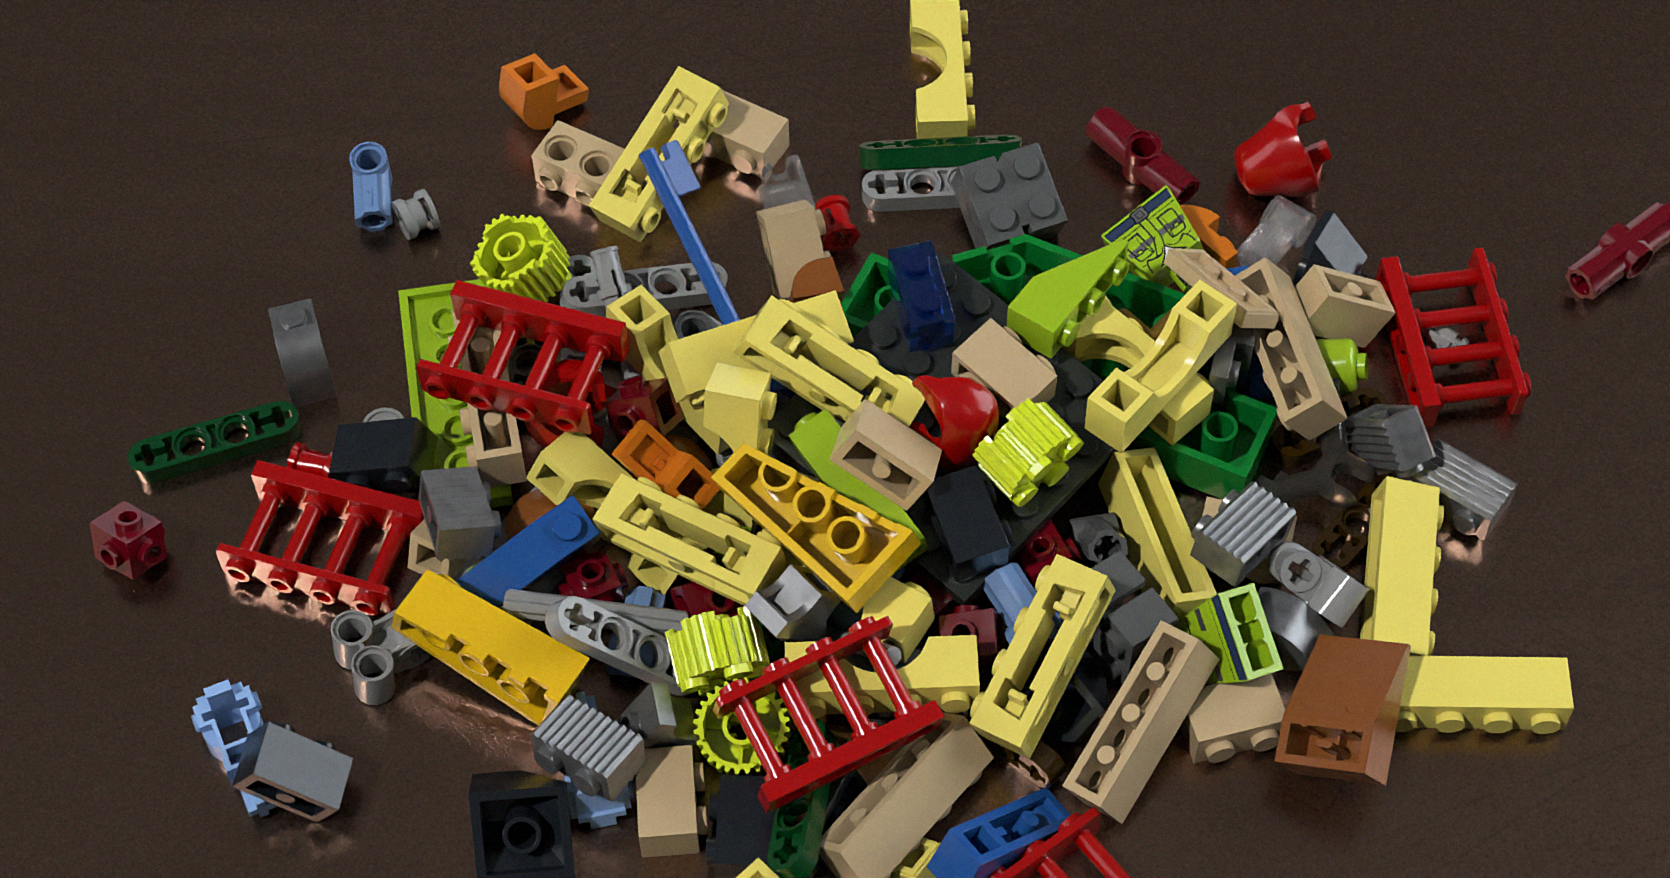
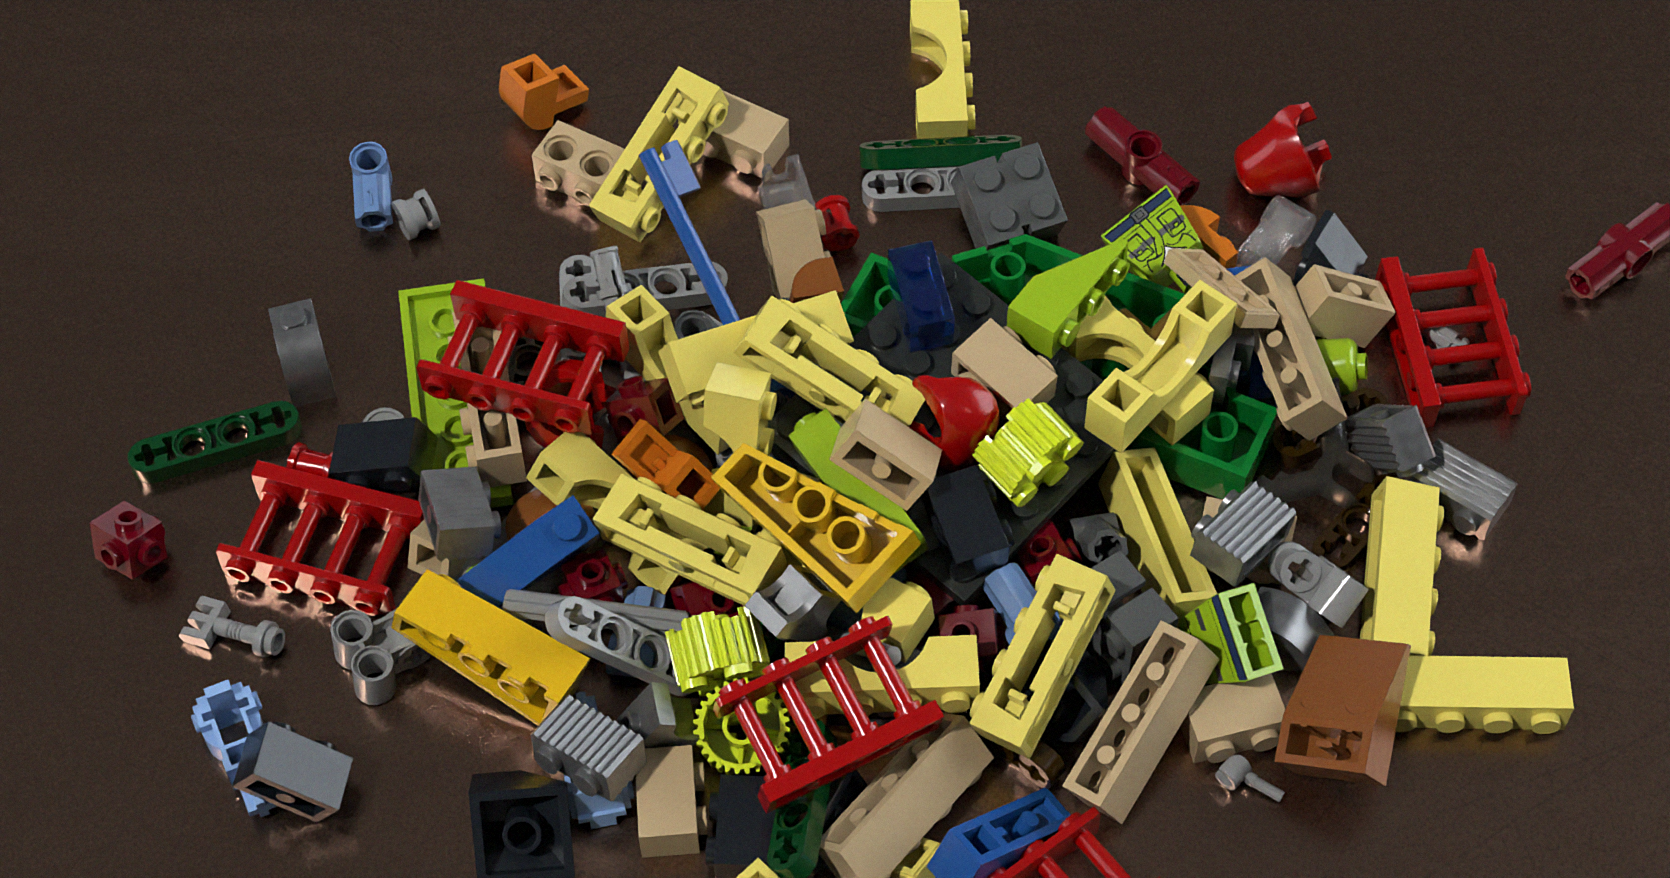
neon yellow brick [470,214,572,302] -> none
none -> light grey hinge [179,596,285,658]
none -> light grey hand [1215,755,1285,802]

